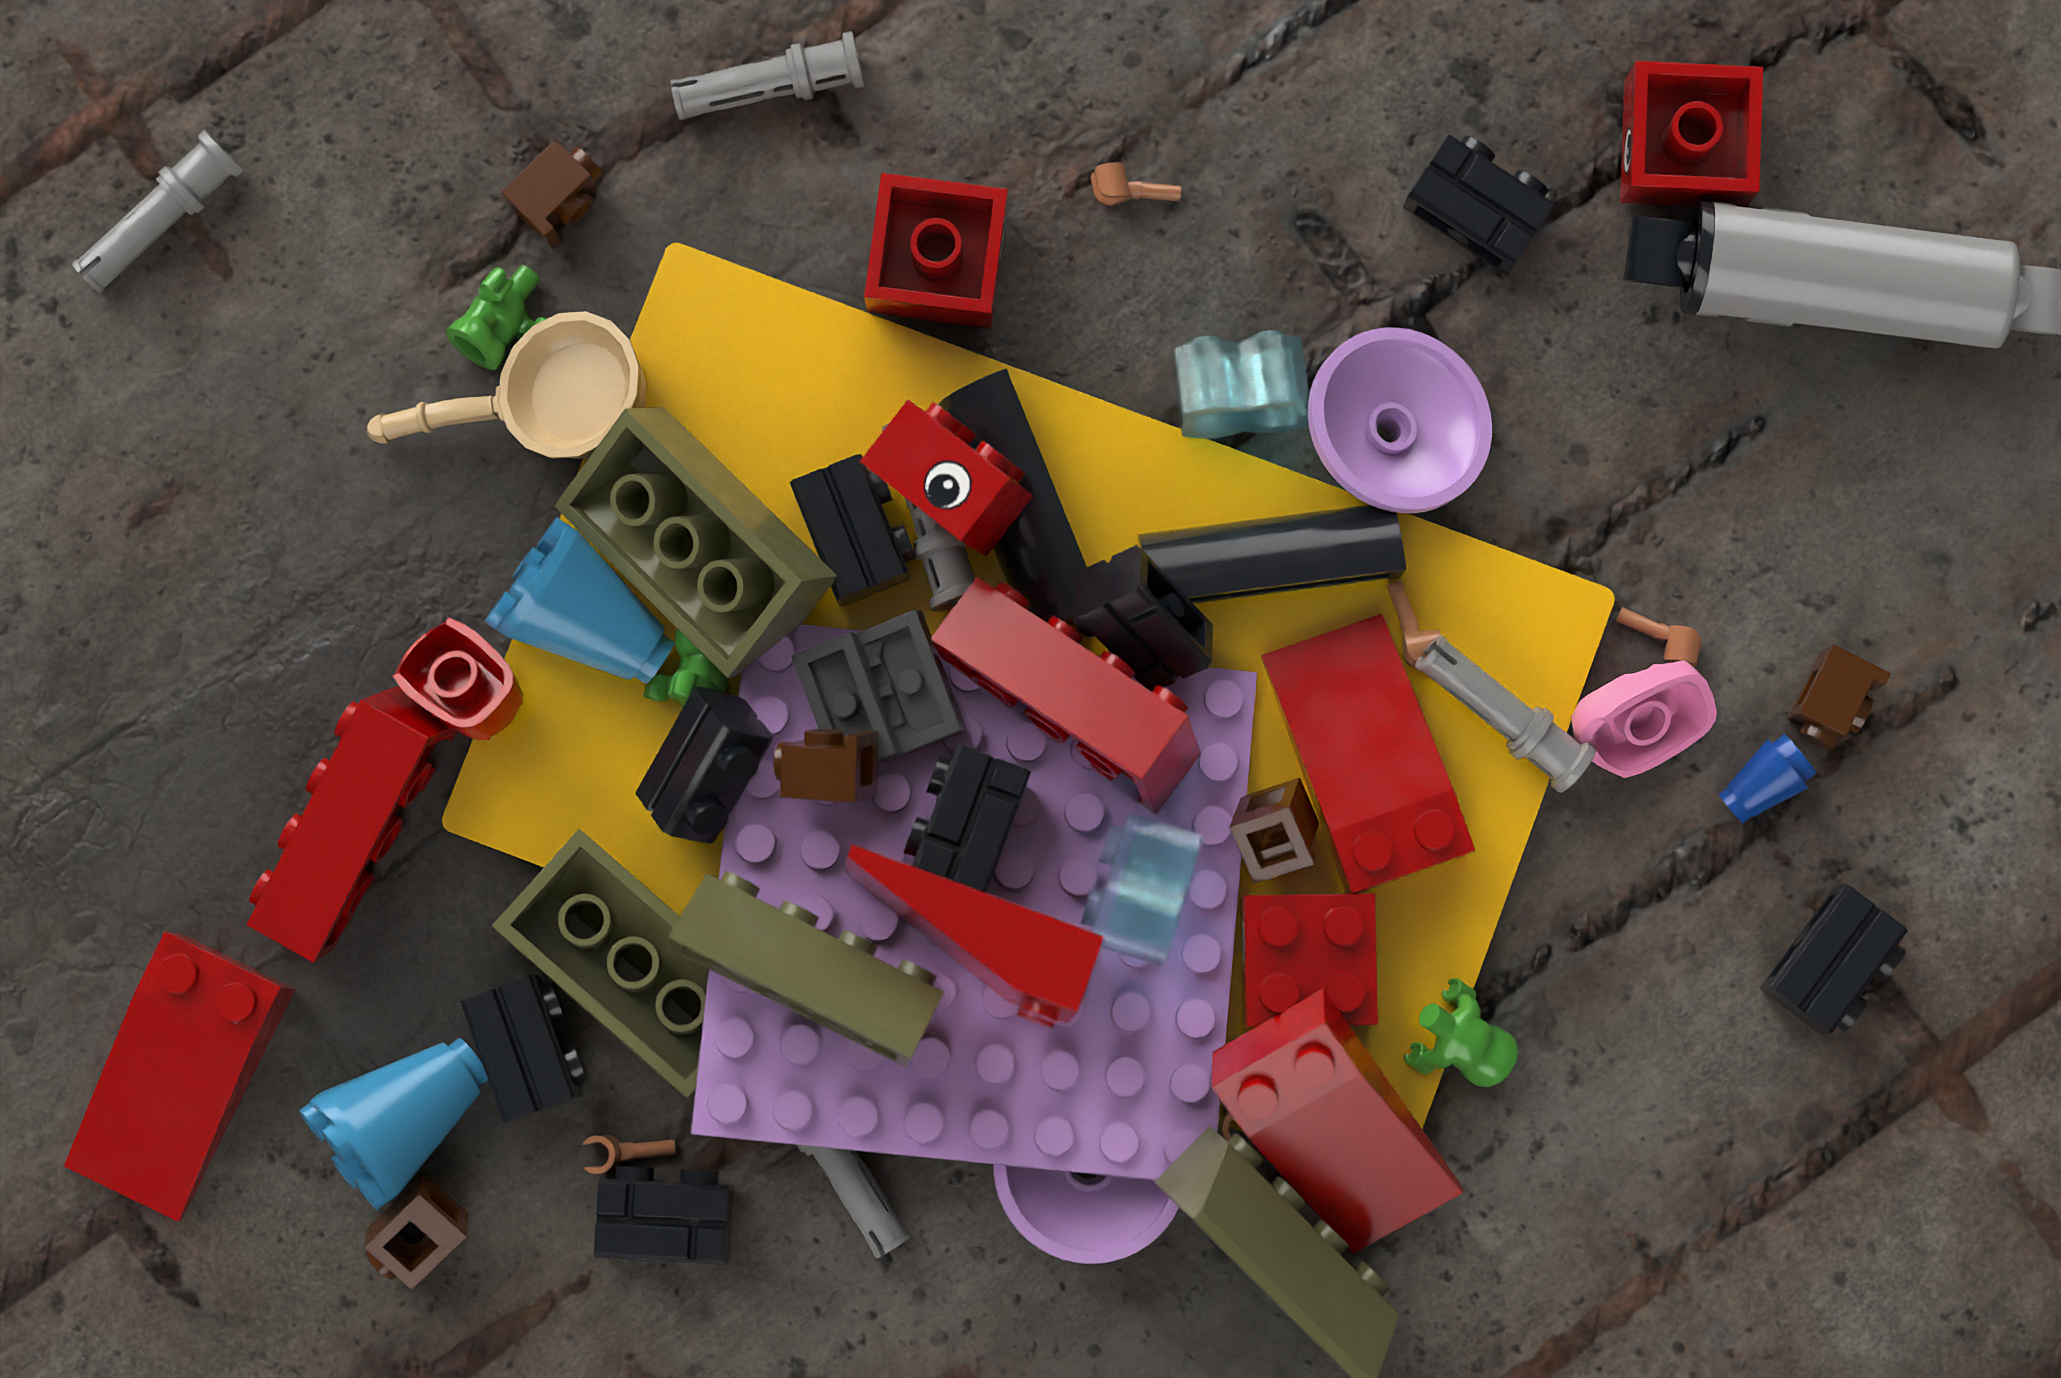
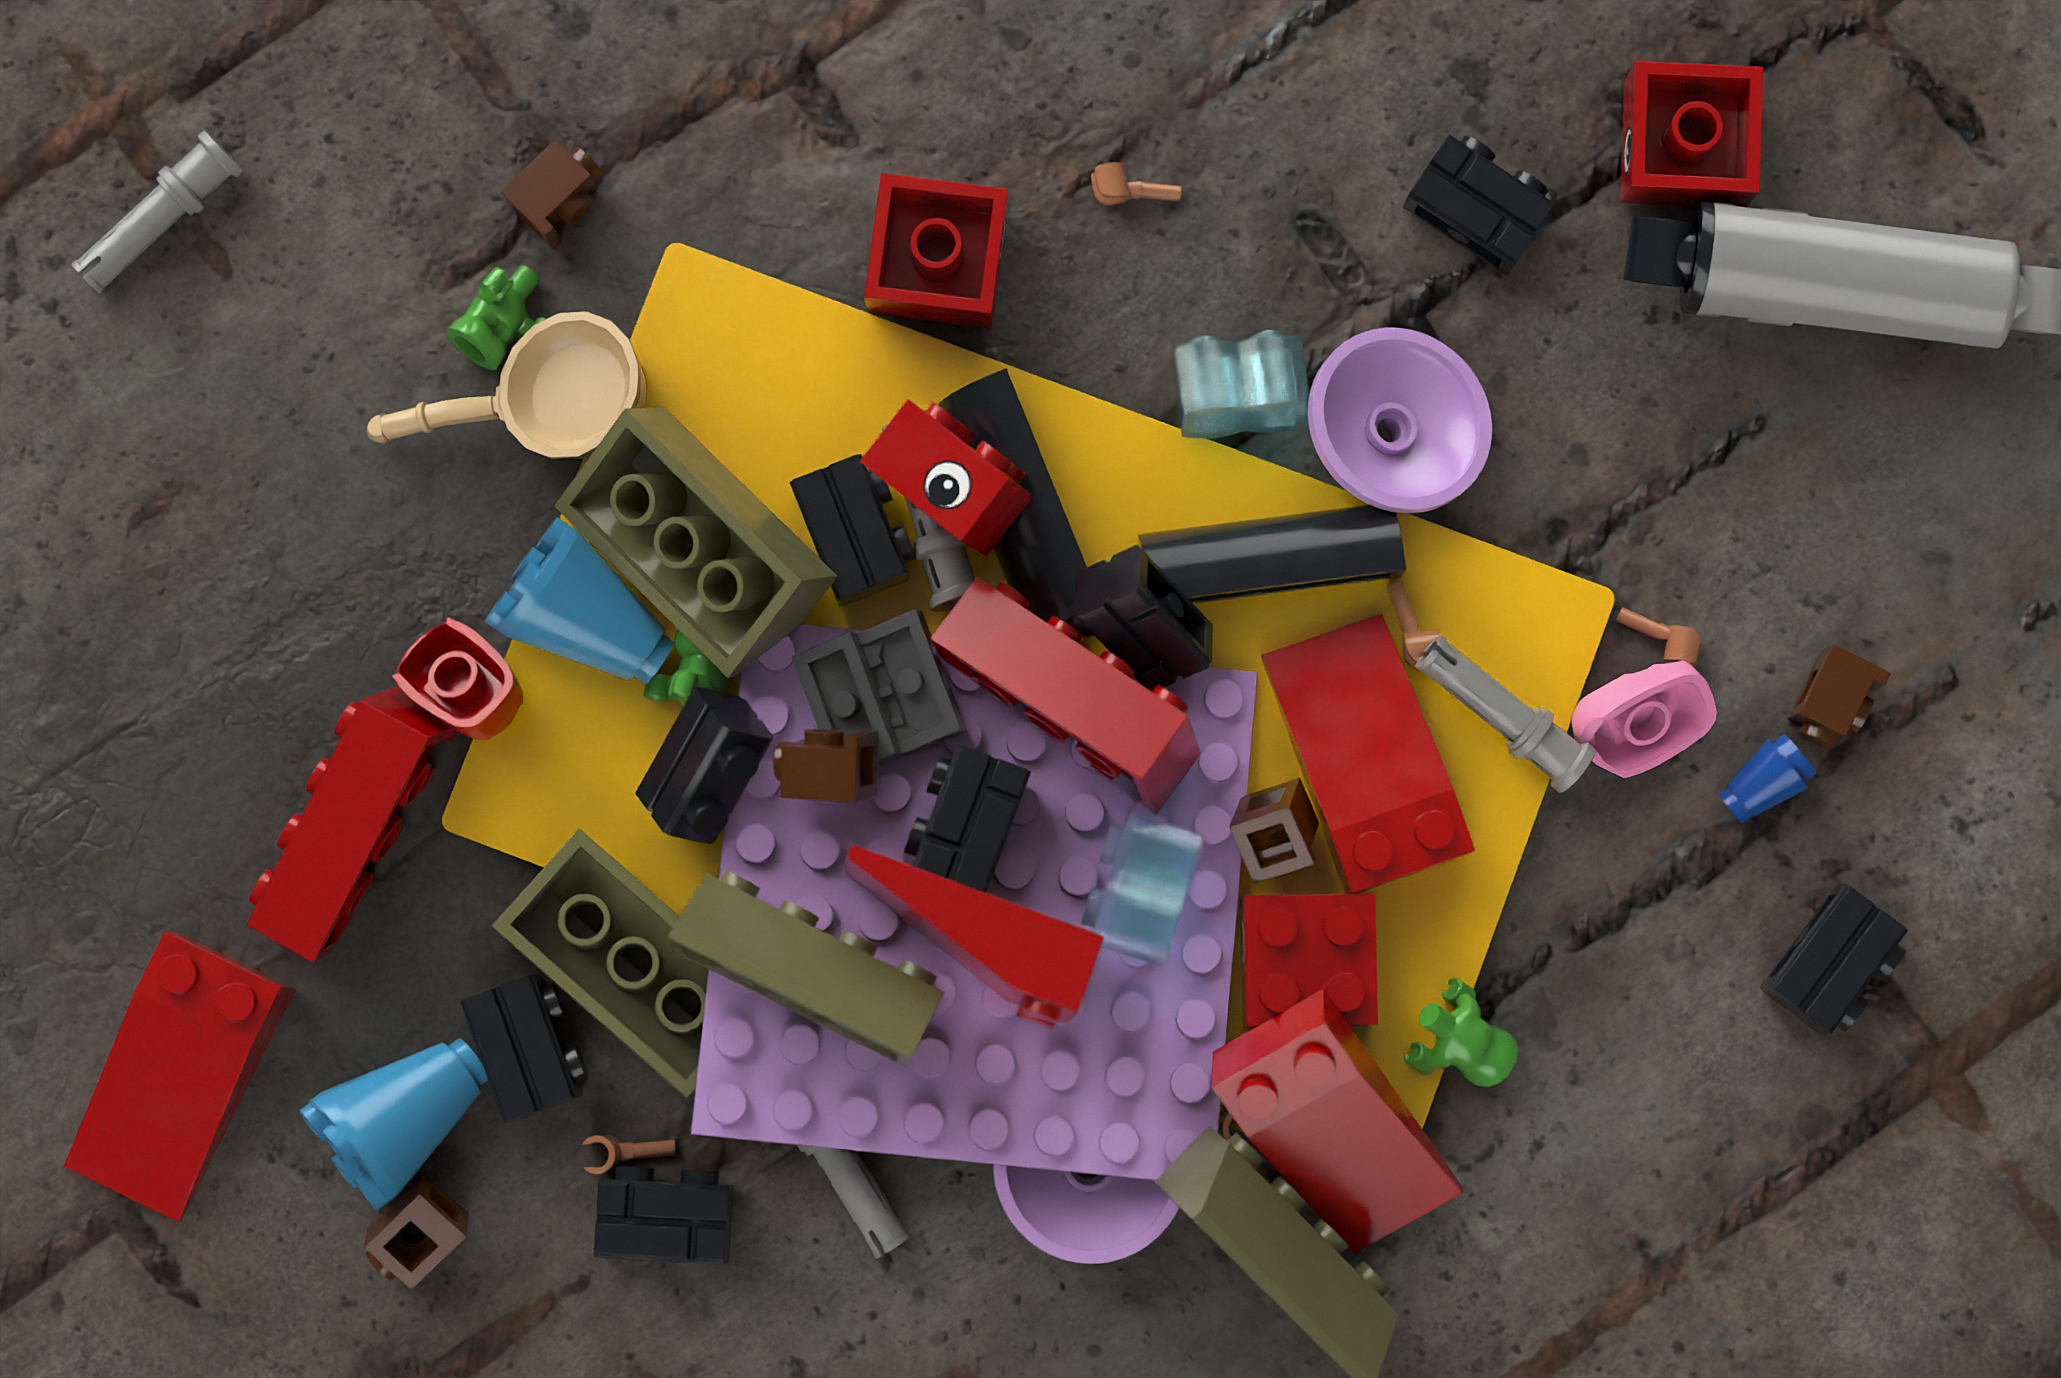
light grey pin [670,31,865,120] -> none

